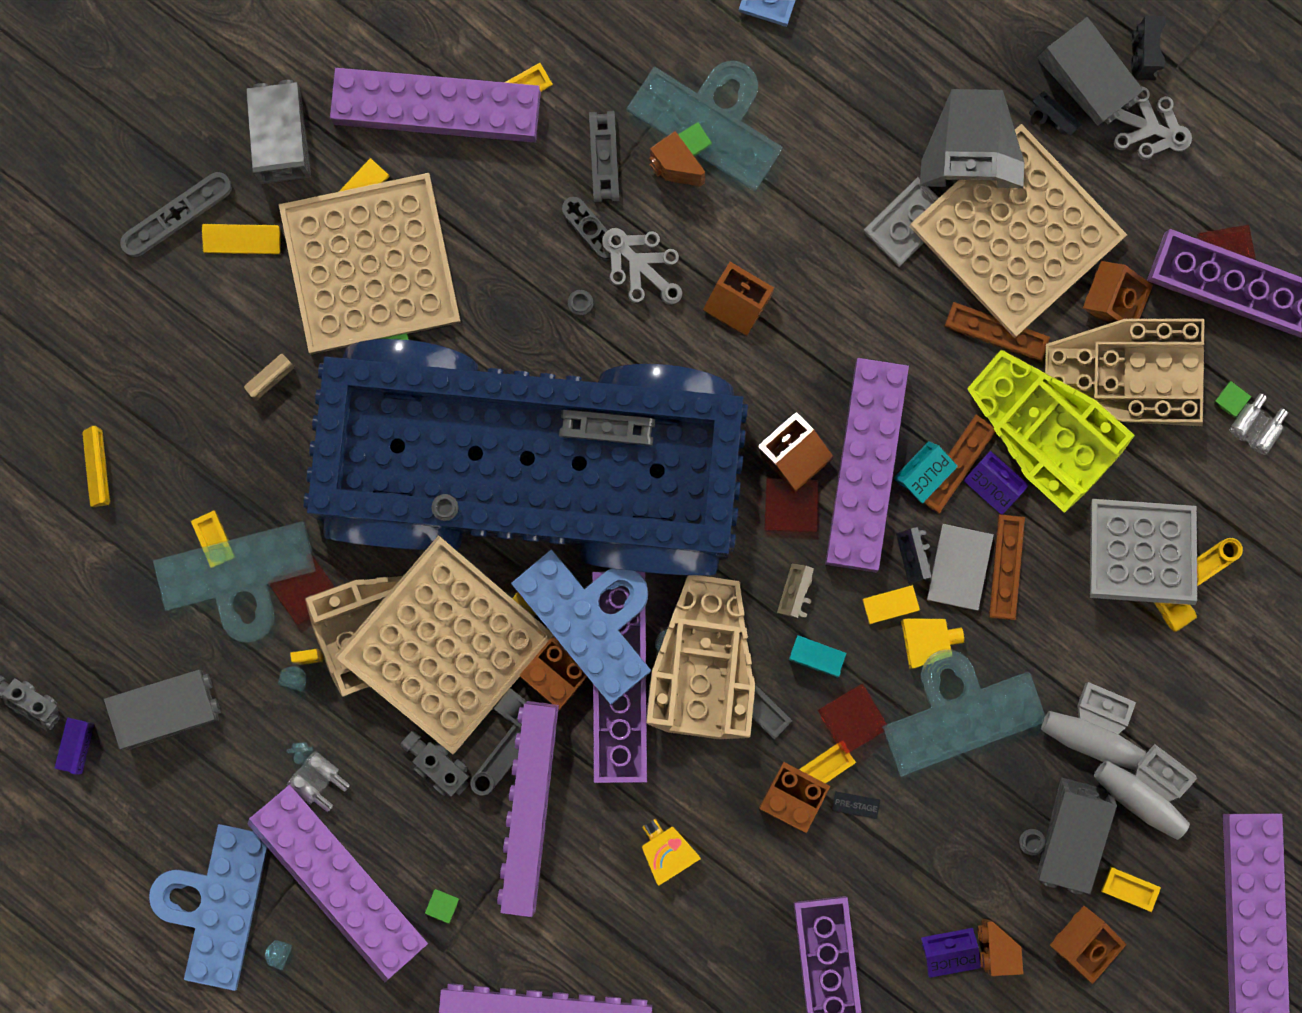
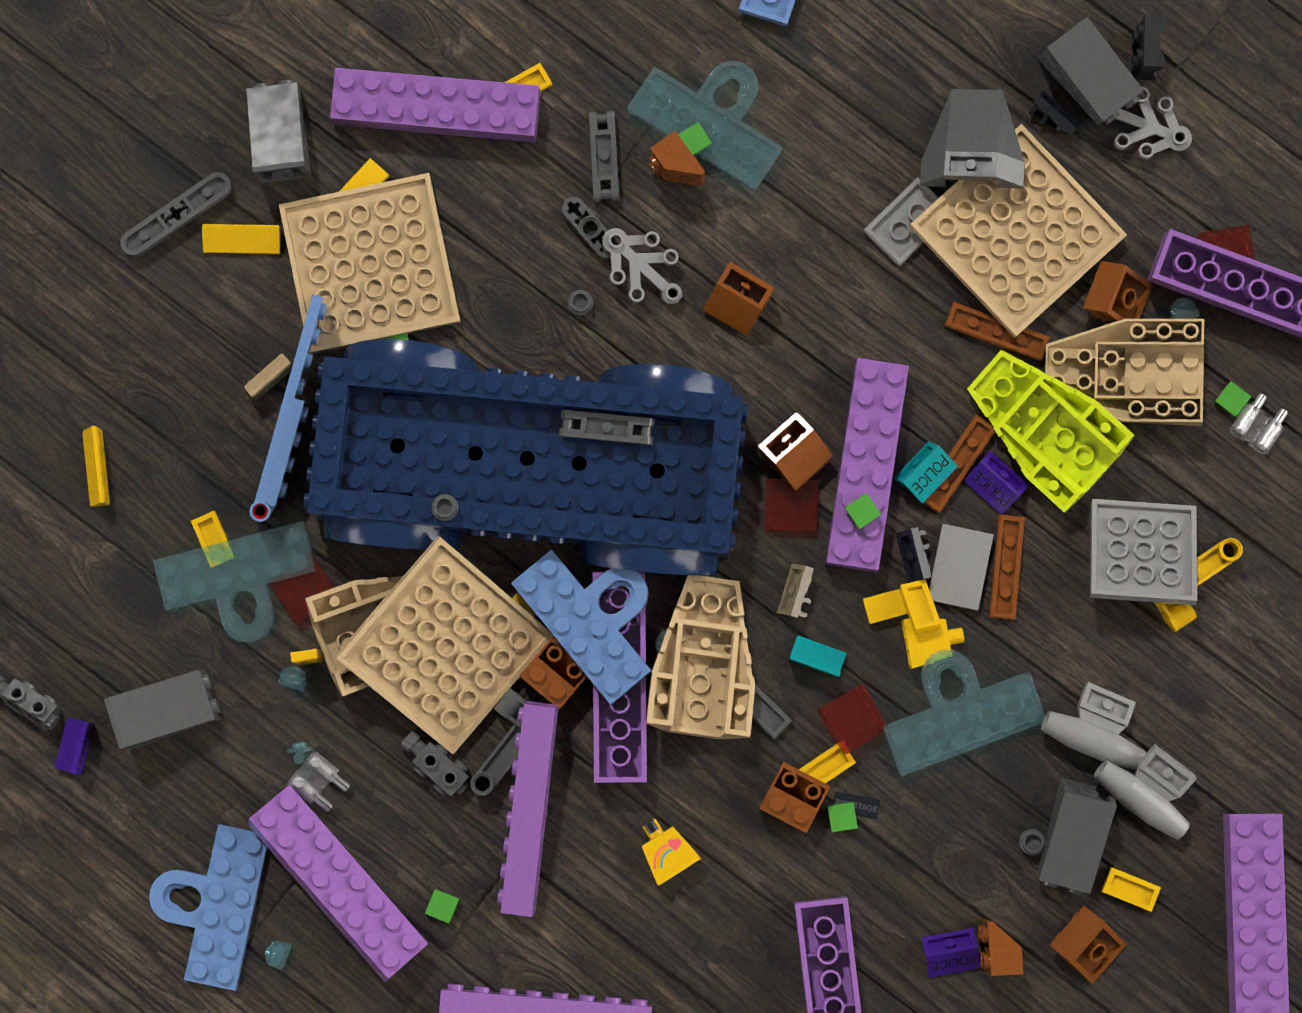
none -> medium blue hinge [249,295,327,522]
none -> bright green tile [827,801,858,832]
none -> bright green tile [844,493,881,530]
none -> yellow tile [900,579,941,634]
none -> clear light blue plate [1170,298,1199,319]

